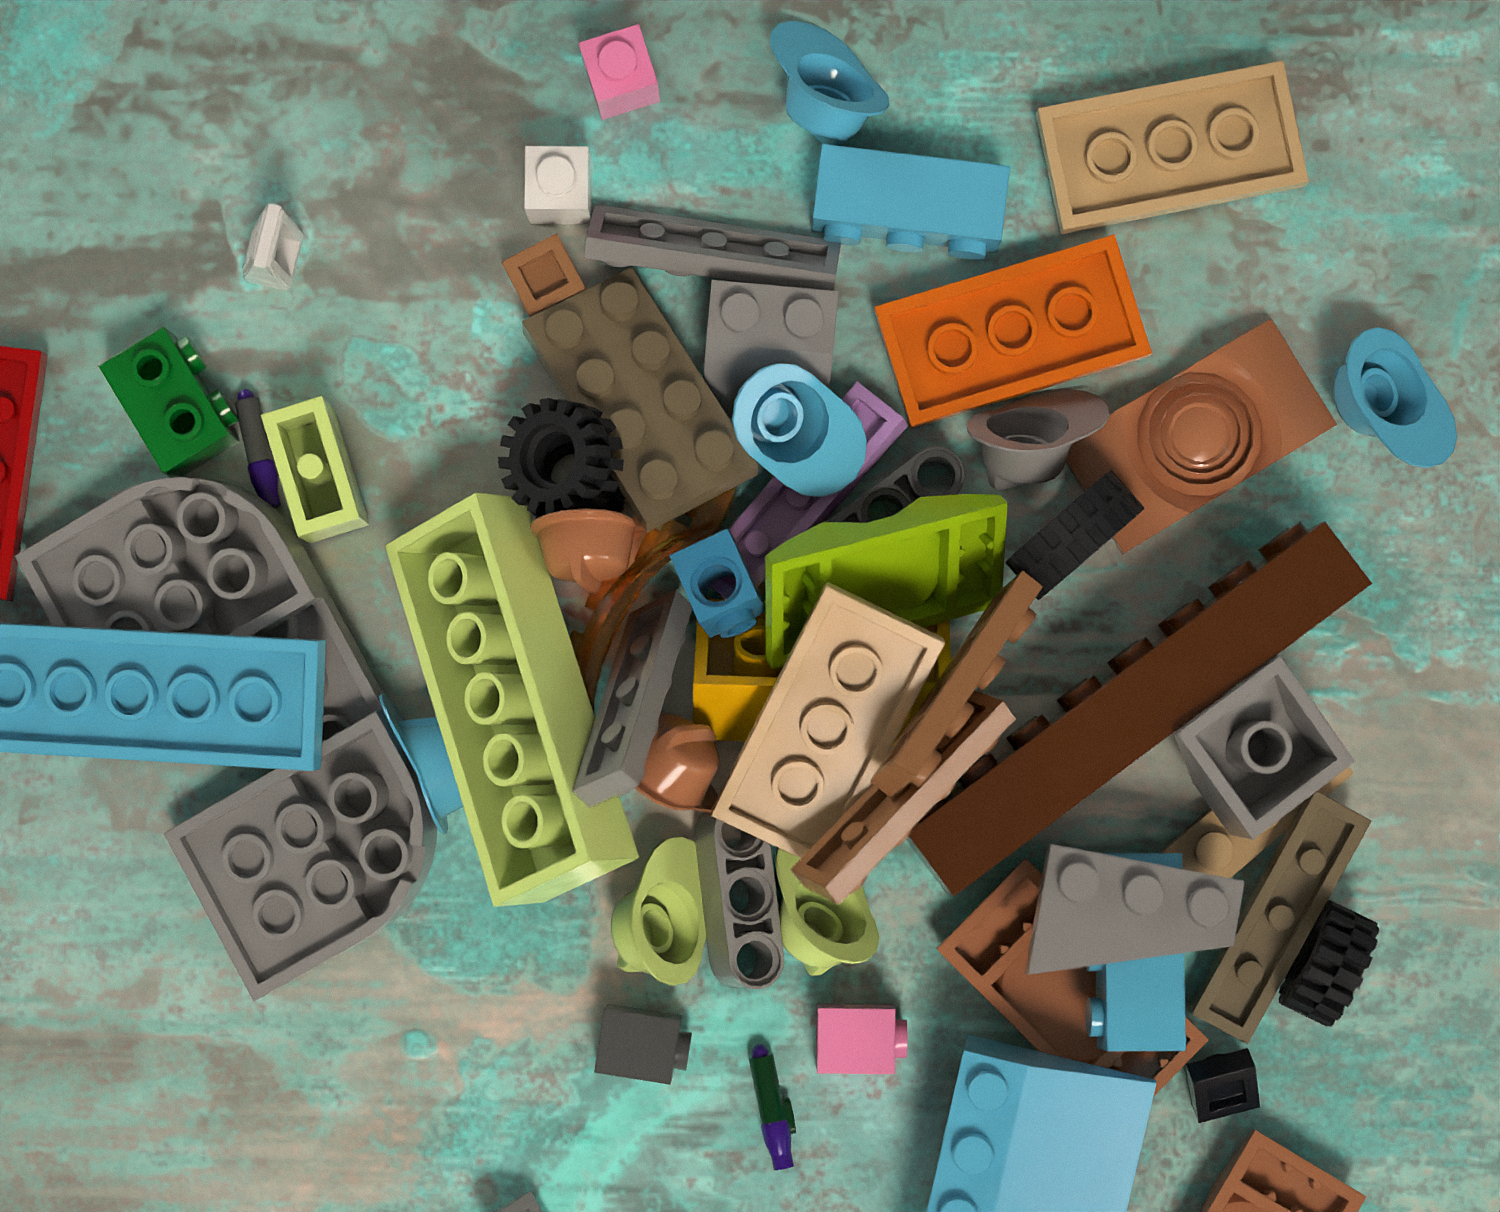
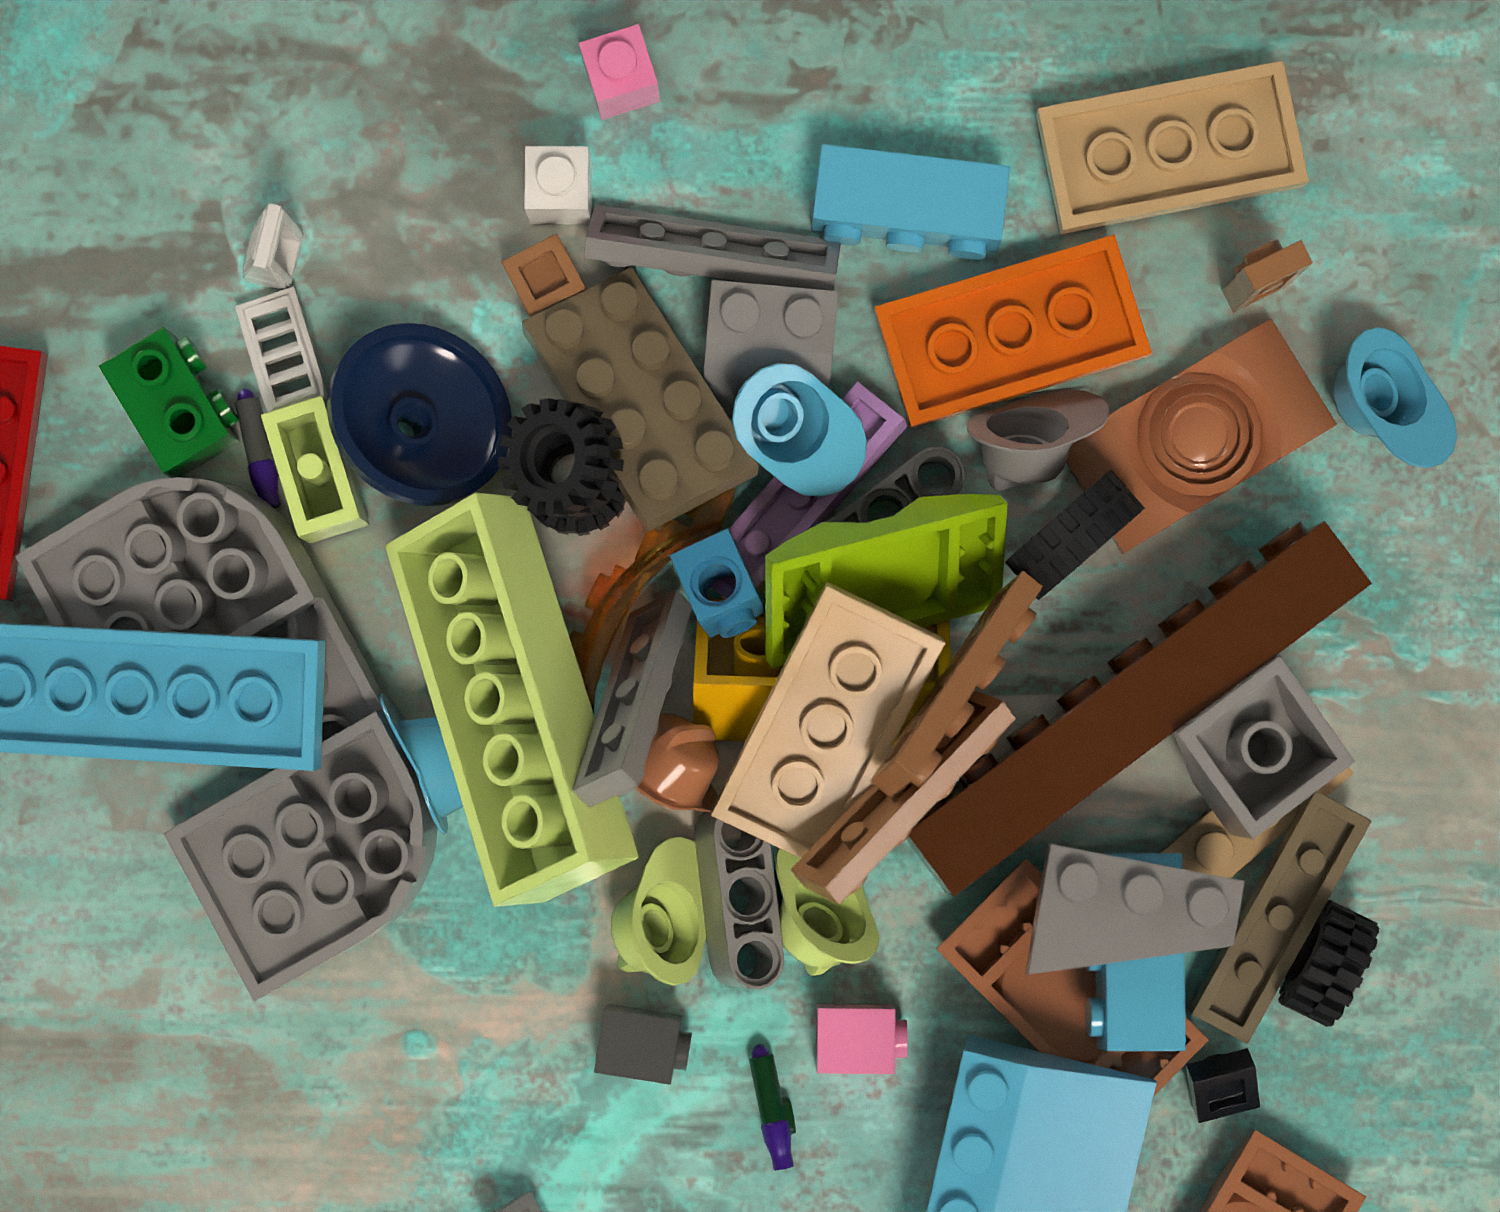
nougat piece [530,509,645,593] -> none
medium azure piece [770,21,890,146] -> none
none -> white slope [235,286,329,413]
none -> dark blue dish [327,323,512,506]
none -> medium nougat plate [1222,239,1313,313]

